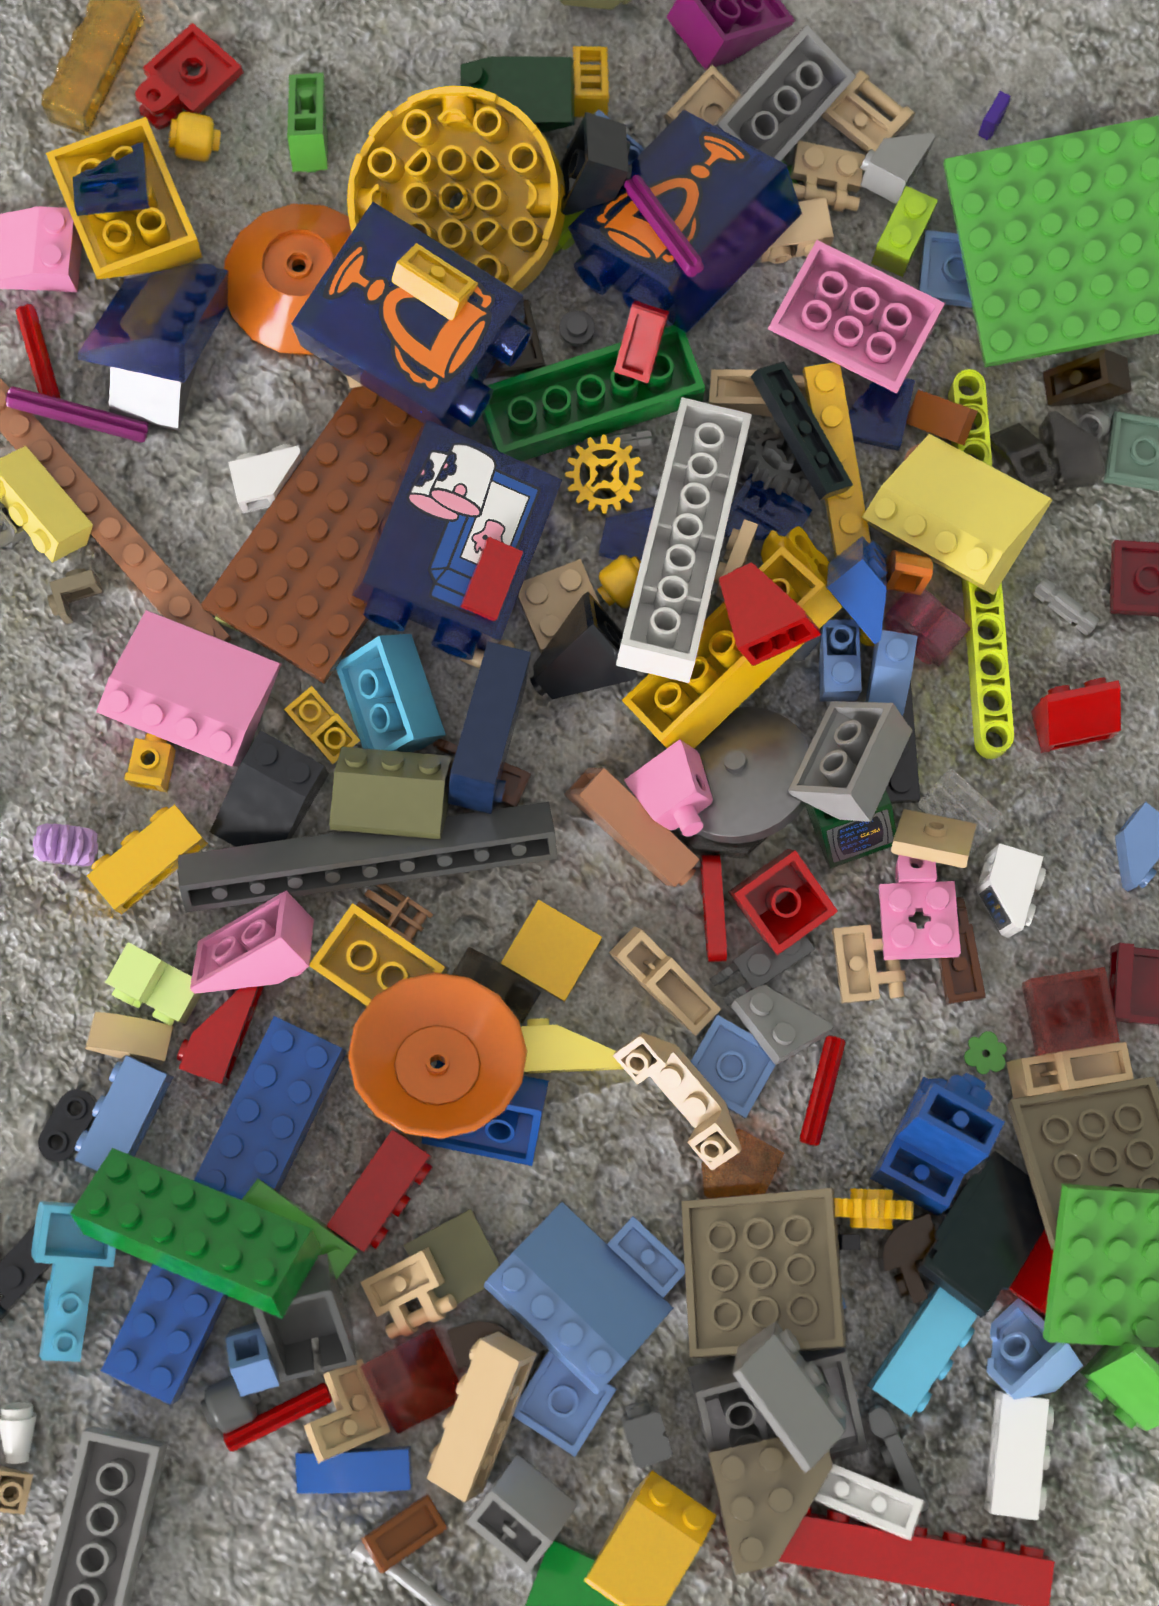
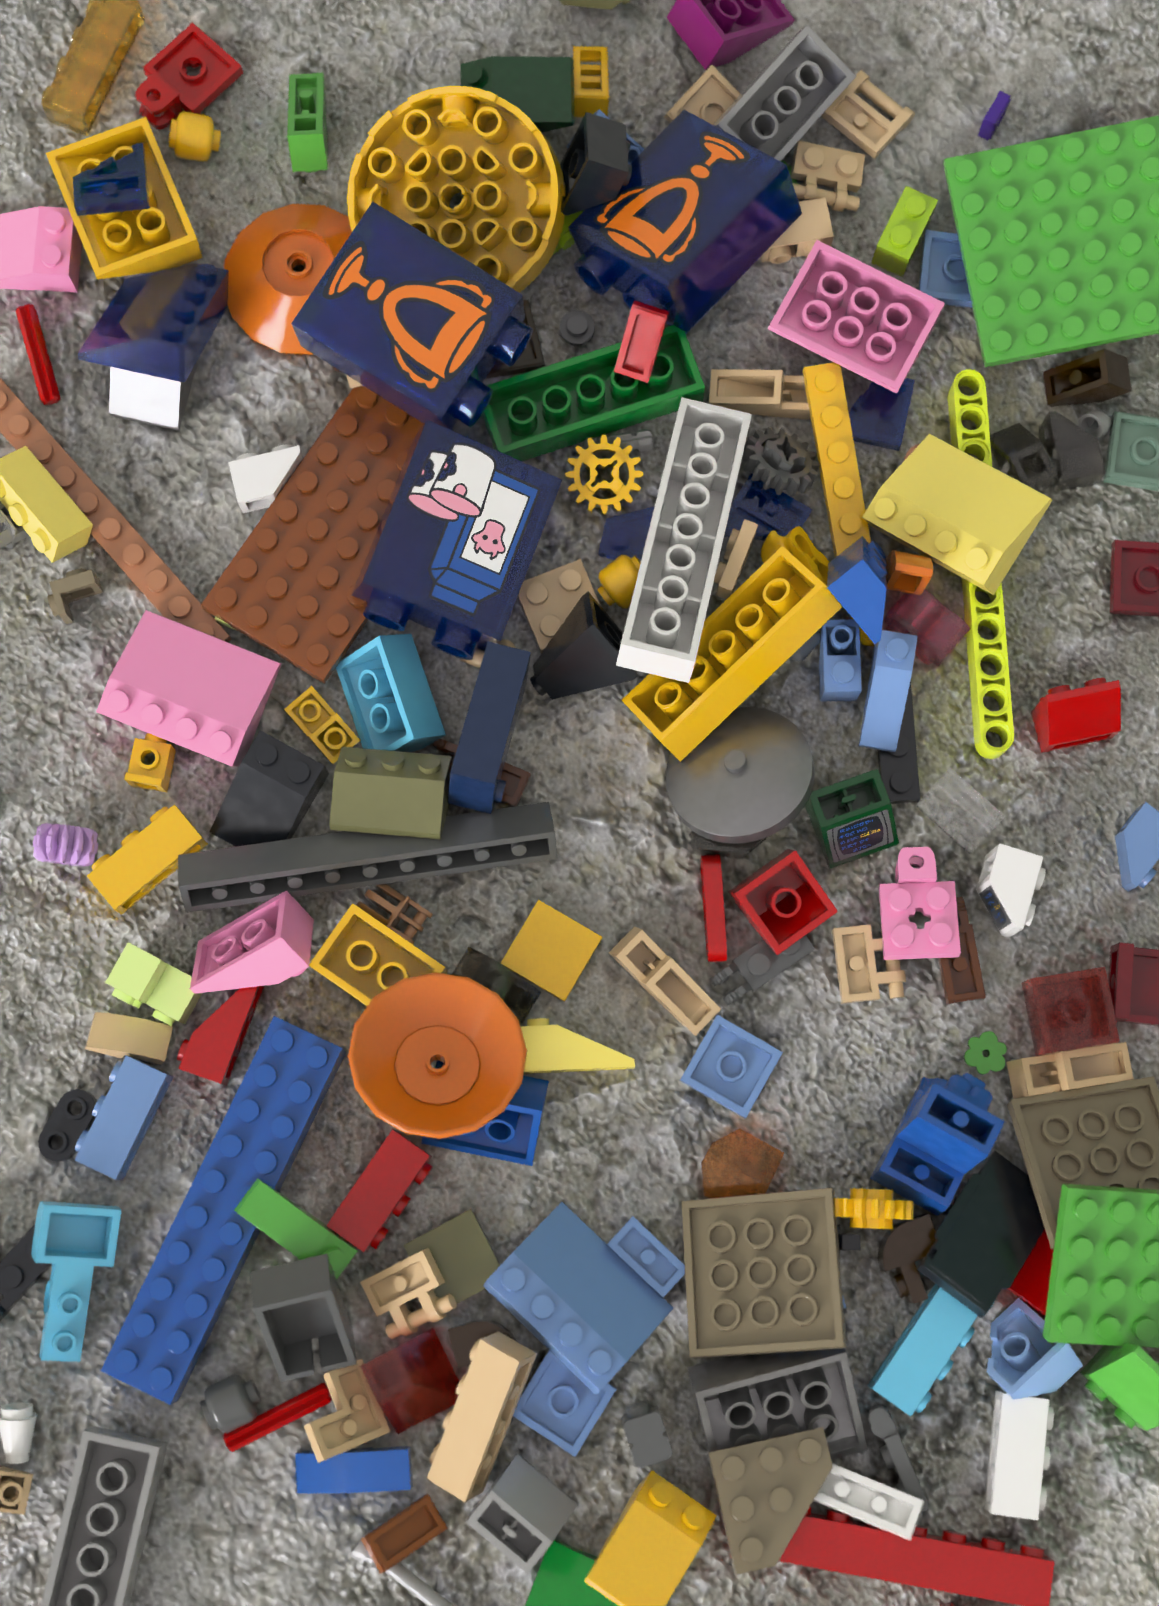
magenta axle [6,386,149,443] -> none
green brick [70,1148,322,1319] -> none
medium blue slope [225,1322,279,1397] -> none
yellow slope [392,243,478,320] -> none
red tile [460,537,523,621] -> none
nougat slope [564,768,700,887] -> none
tan slope [613,1032,742,1171] -> none
magenta axle [624,175,704,277] -> none
bright pink torso [624,740,713,836] -> none
red slope [718,562,821,666] -> none
light grey wing [731,984,834,1065] -> none
light grey slope [733,1322,848,1472] -> none
black plate [750,361,853,500] -> none
light grey slope [788,701,912,822] -> none
red axle [799,1035,846,1146] -> none
light grey slope [860,132,936,204] -> none
tan plate [891,809,977,868] -> none
dark orange tile [905,389,978,445] -> none
light grey axle [1033,578,1099,635] -> none

